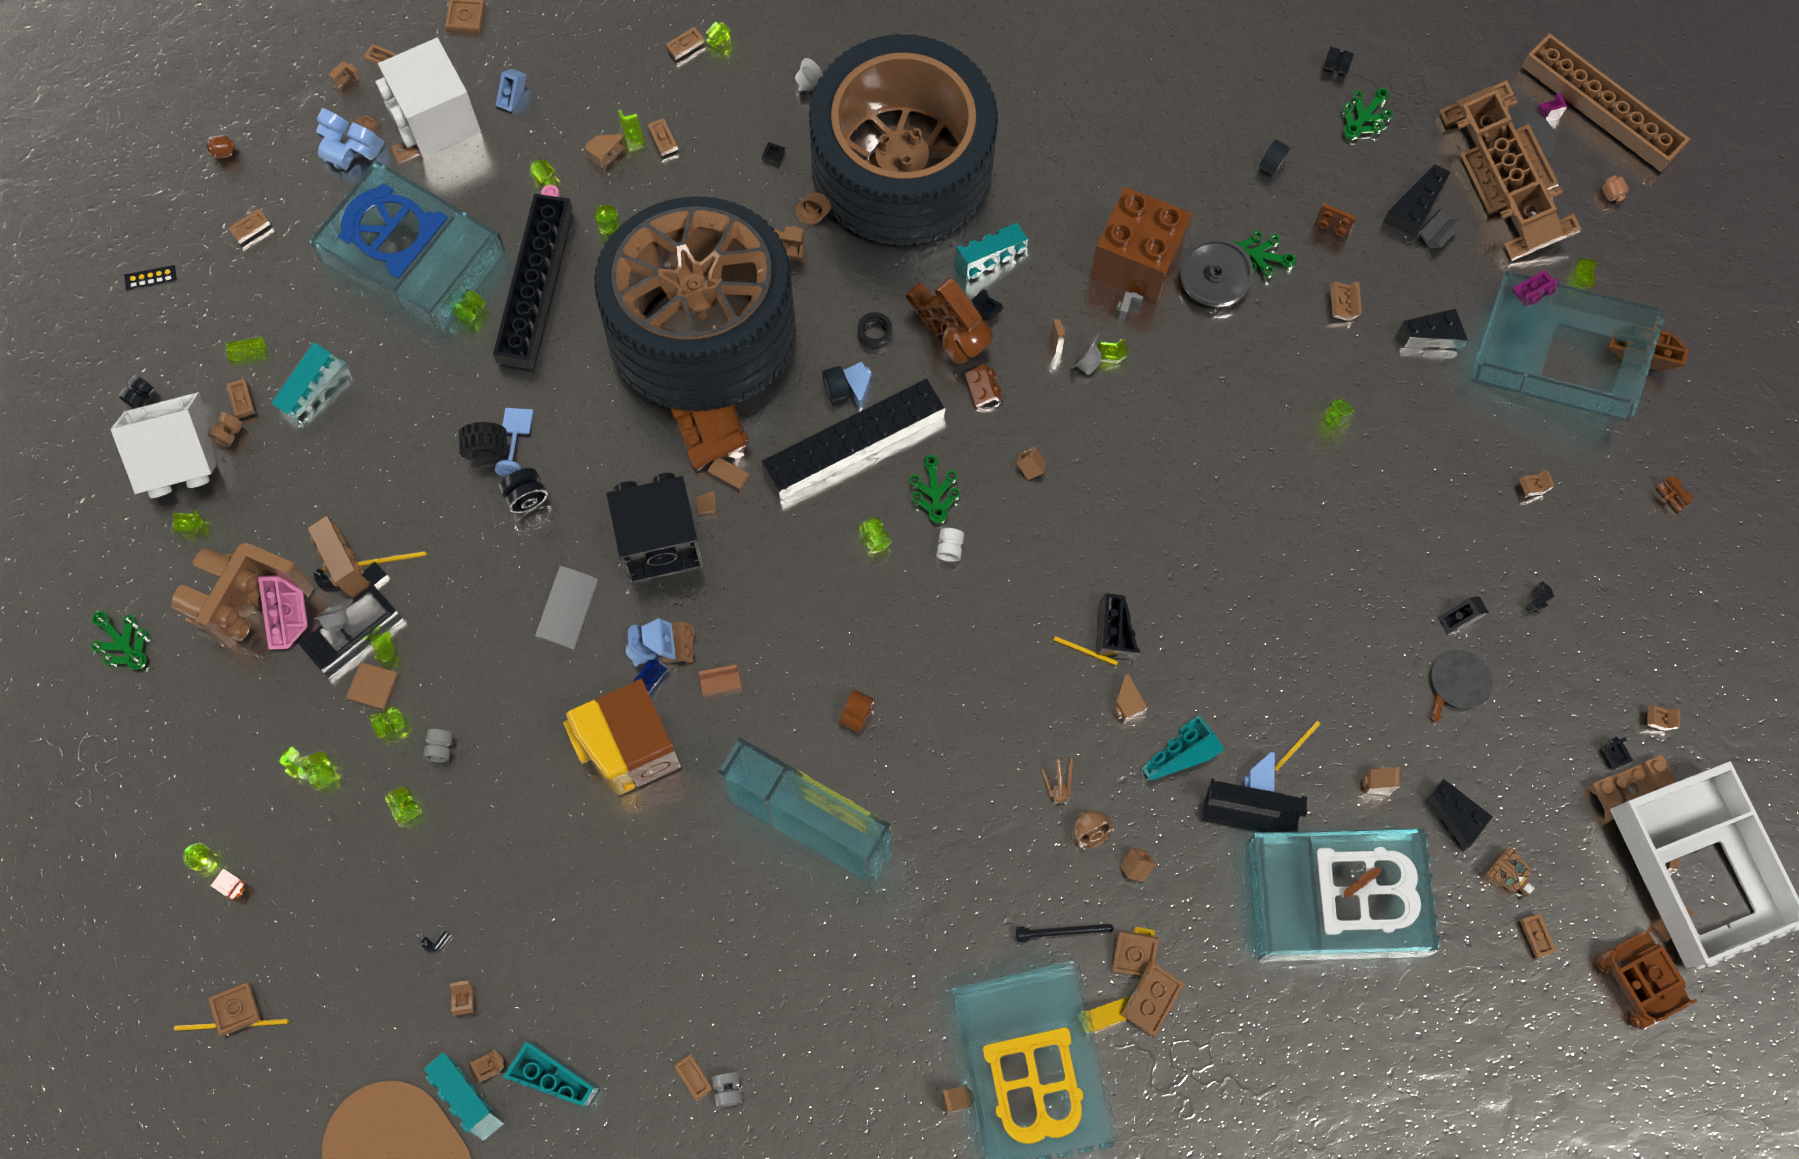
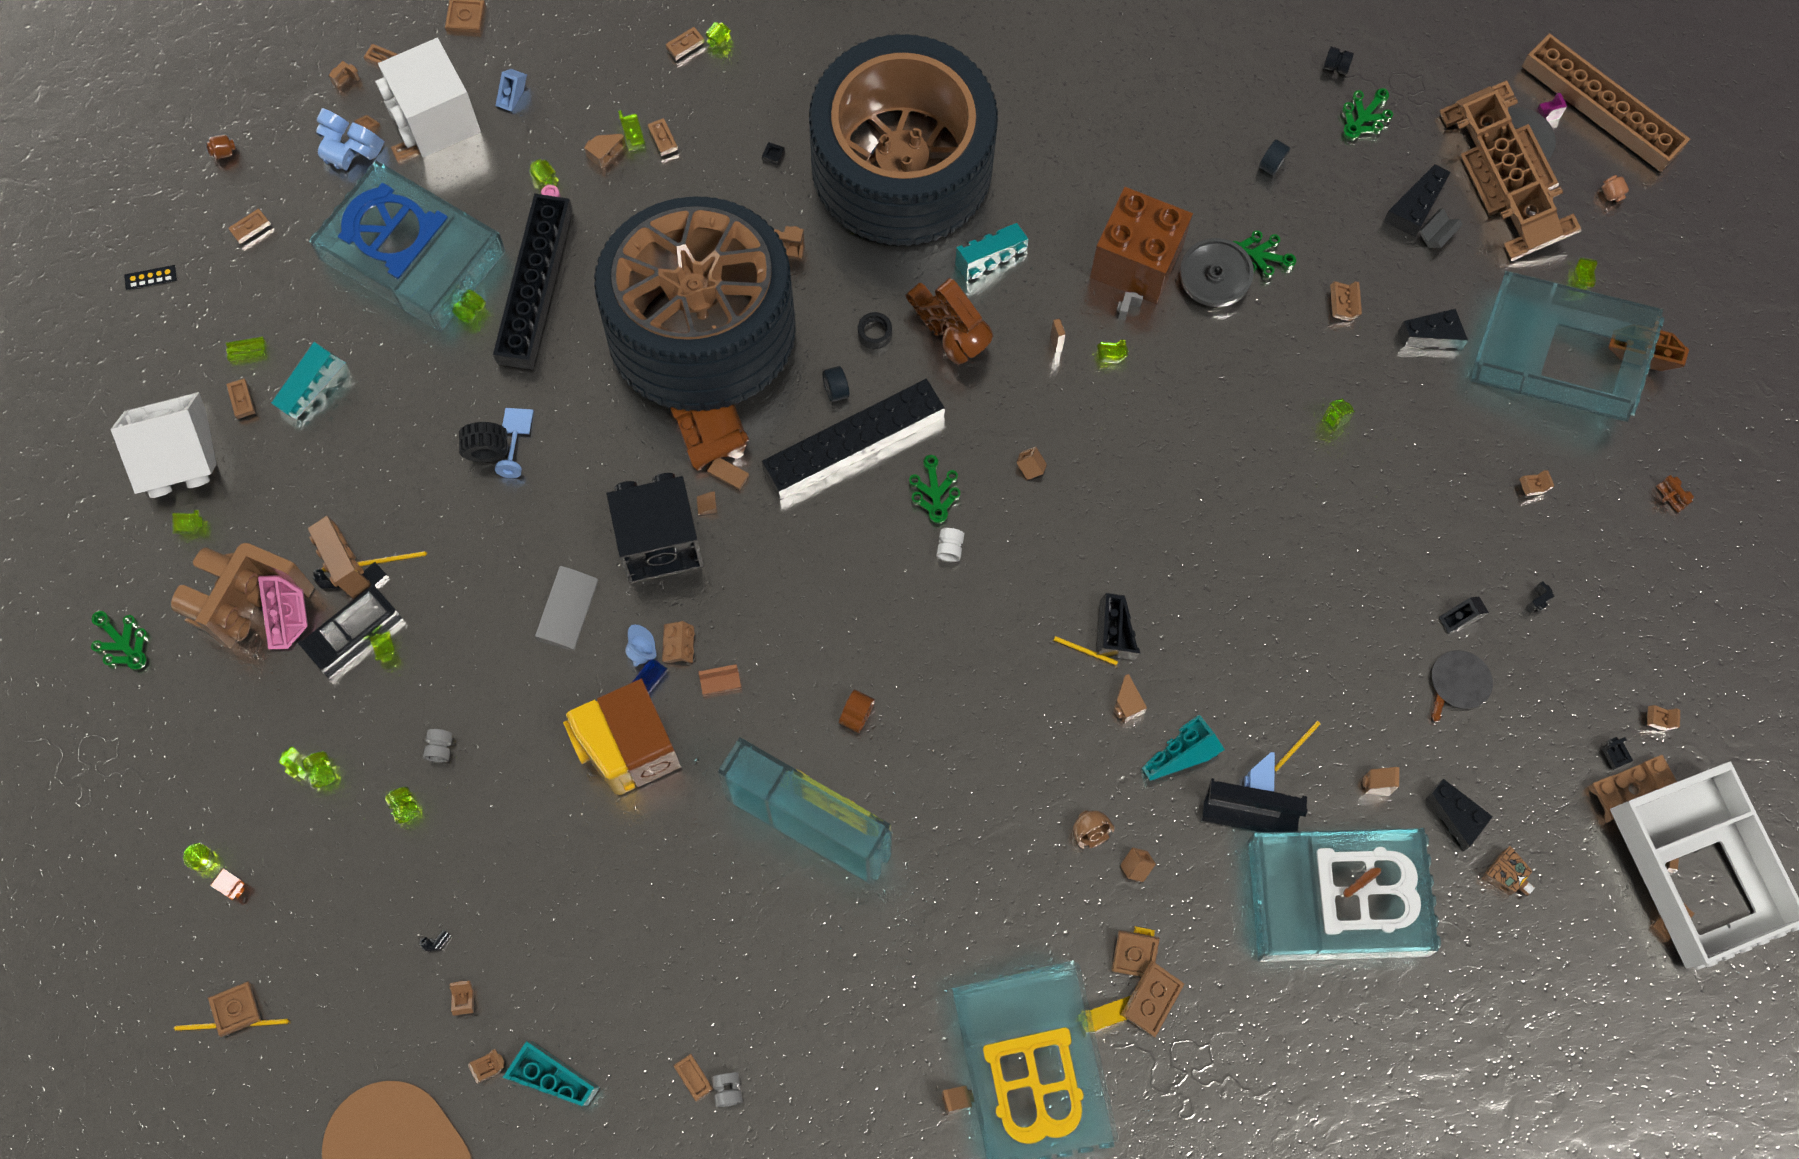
black wheel [118,375,155,409] -> none
medium nougat wheel [208,412,243,447] -> none
light grey piece [314,599,353,633] -> none
medium nougat tile [346,662,398,710] -> none
clear neon green wheel [369,705,406,739] -> none
teal wedge [424,1052,504,1141] -> none
black wheel [498,468,548,513] -> none
clear neon green wheel [594,205,621,238] -> none
light blue slope [641,618,676,660] -> none
white piece [795,58,823,92] -> none
medium nougat piece [796,192,831,224] -> none
light blue slope [843,362,872,408] -> none
clear neon green wheel [858,517,892,553] -> none
dark orange bracket [965,364,1002,407] -> none
black bracket [972,289,1004,320] -> none
black piece [1016,924,1114,943] -> none
medium nougat plant [1042,757,1074,802] -> none
light grey piece [1070,333,1102,375] -> none
dark orange bracket [1315,203,1357,238] -> none
magenta bracket [1512,270,1559,307] -> none
medium nougat plate [1520,913,1557,959] -> none
dark orange piece [1596,928,1697,1030] -> none

